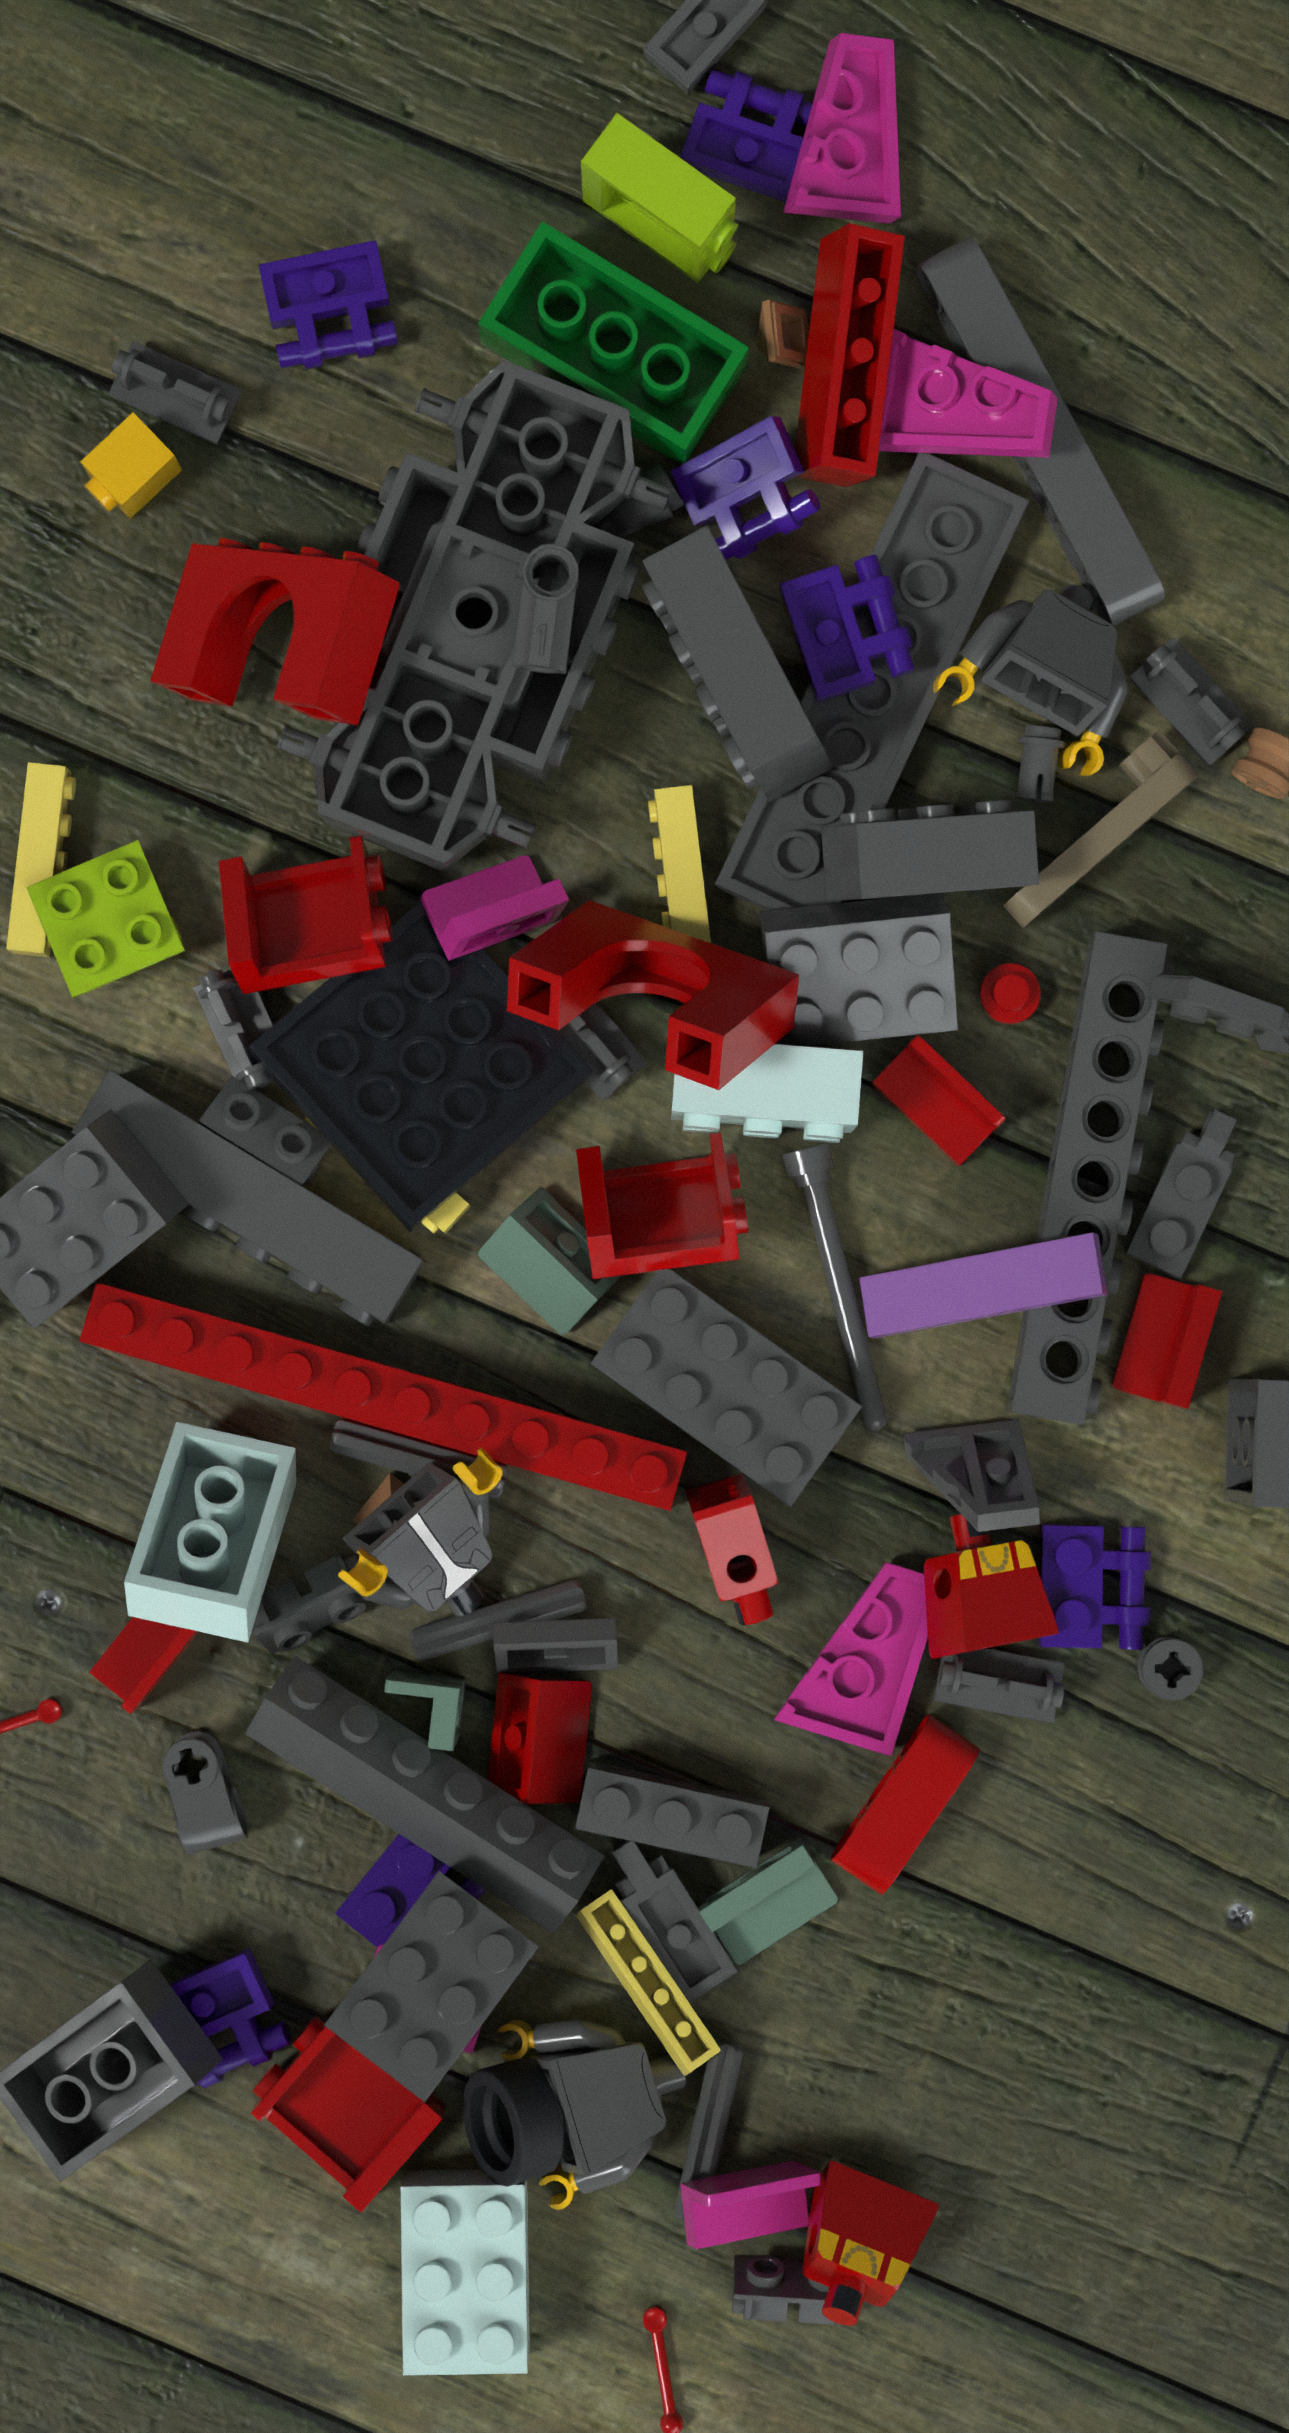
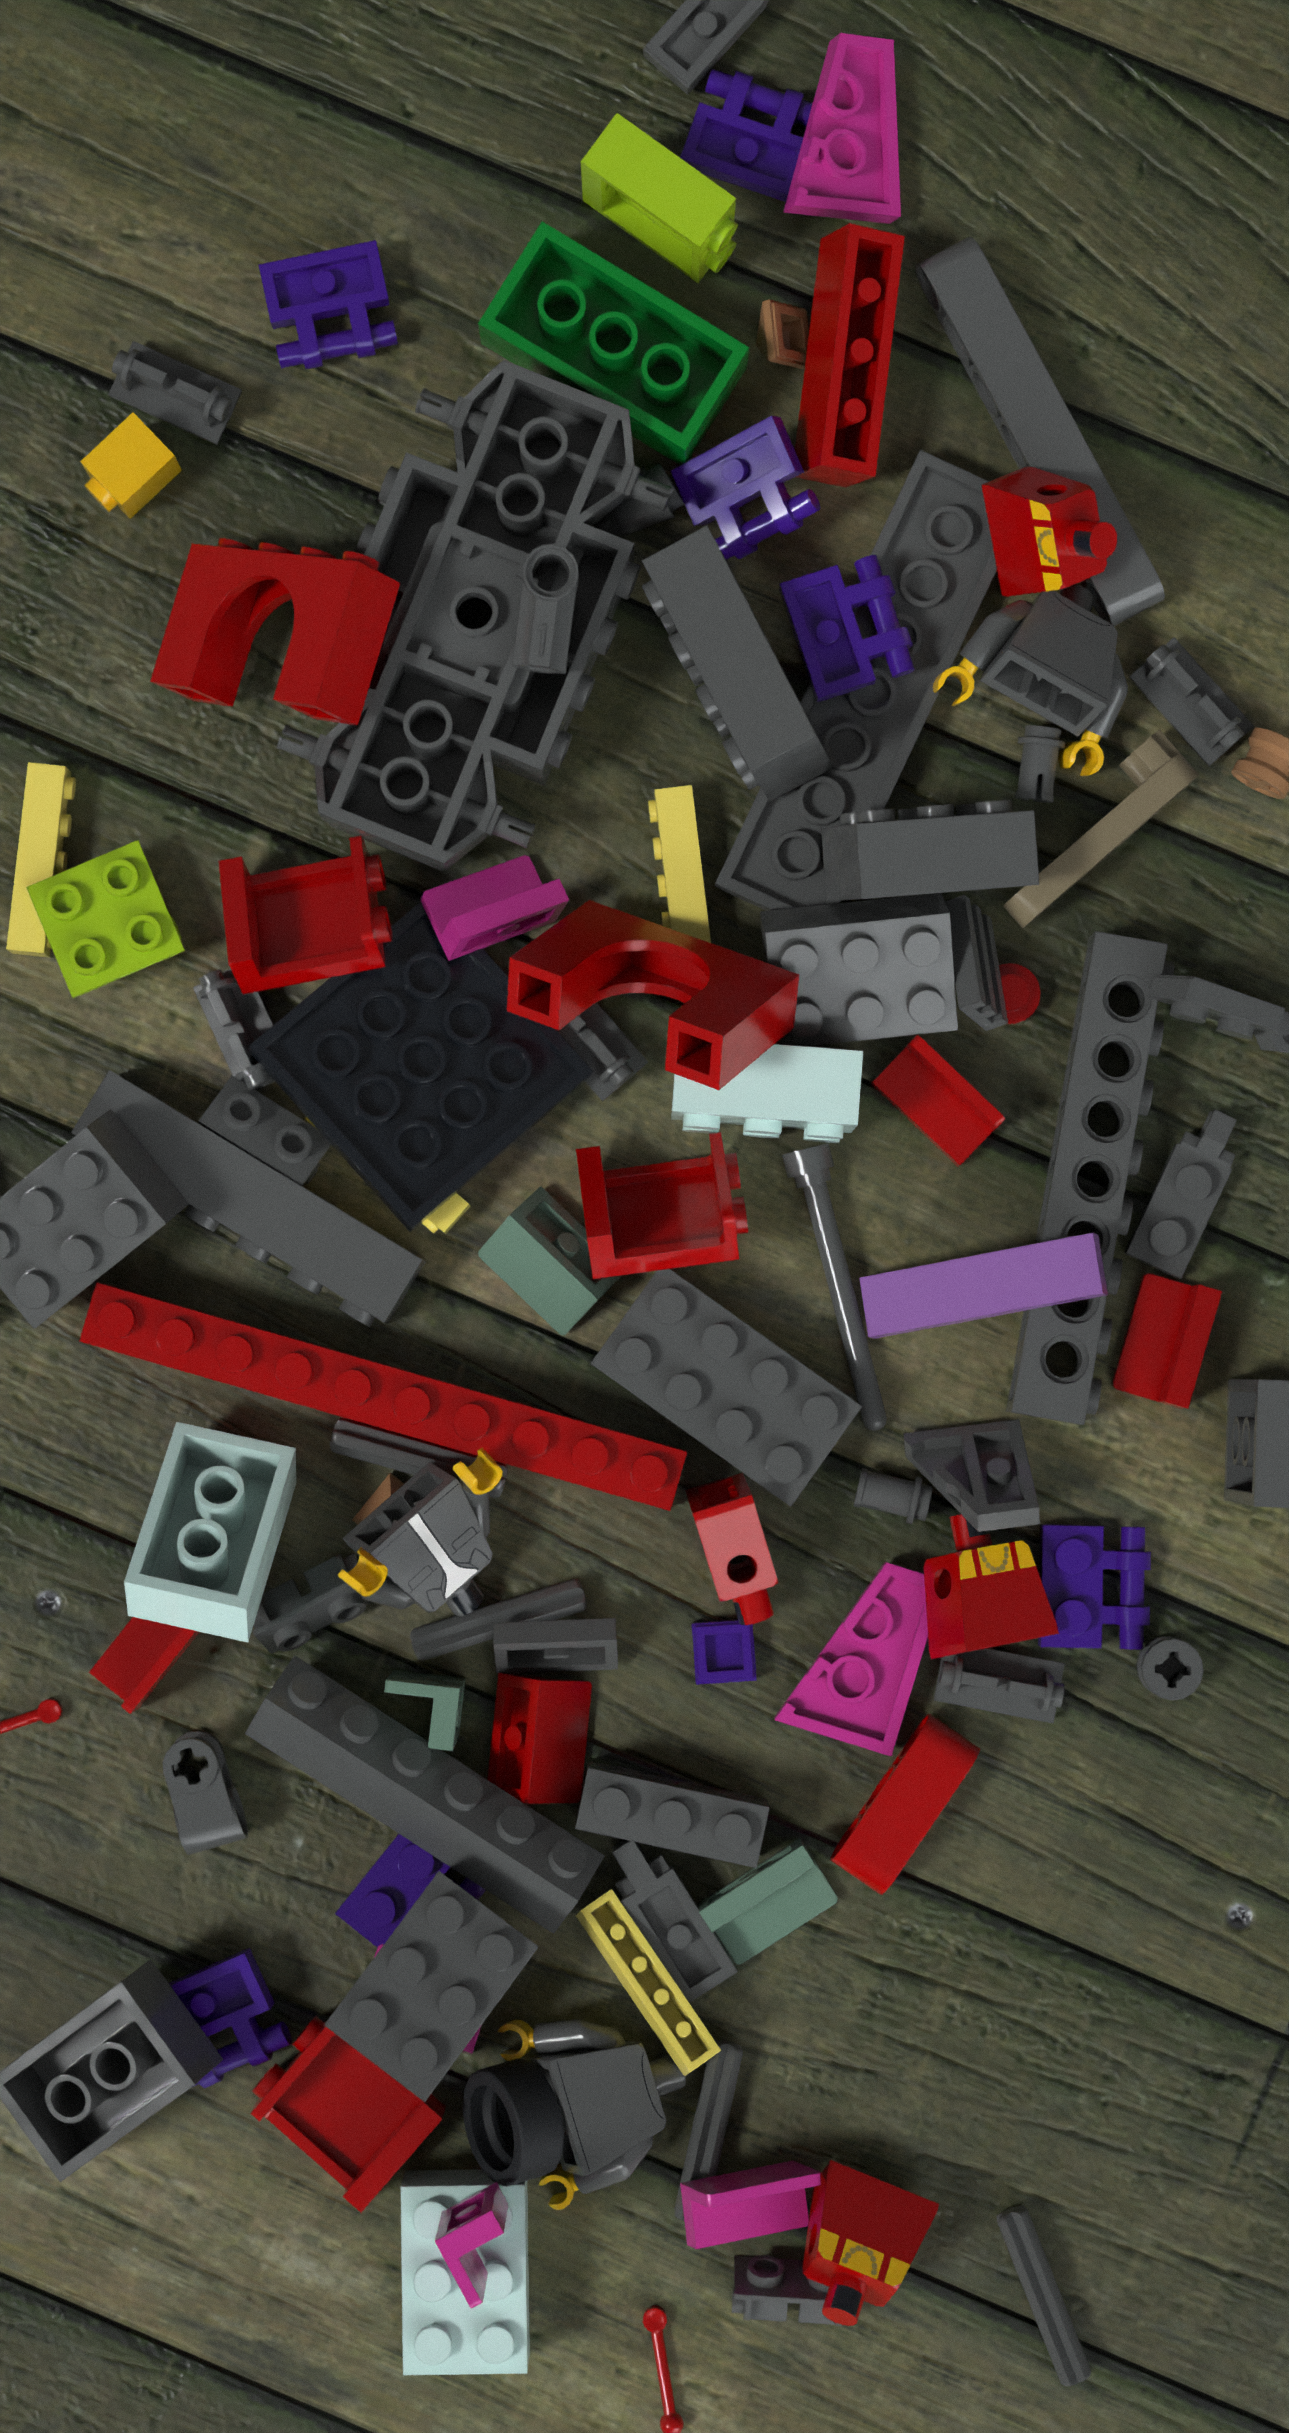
dark pink wing [879,329,1058,458] -> none
none -> dark pink panel [435,2182,508,2309]
none -> dark purple tile [691,1619,757,1685]
none -> dark grey pin [854,1468,933,1525]
none -> dark grey tile [945,894,1008,1031]
none -> red torso [981,466,1117,597]
none -> dark grey axle [997,2205,1091,2386]

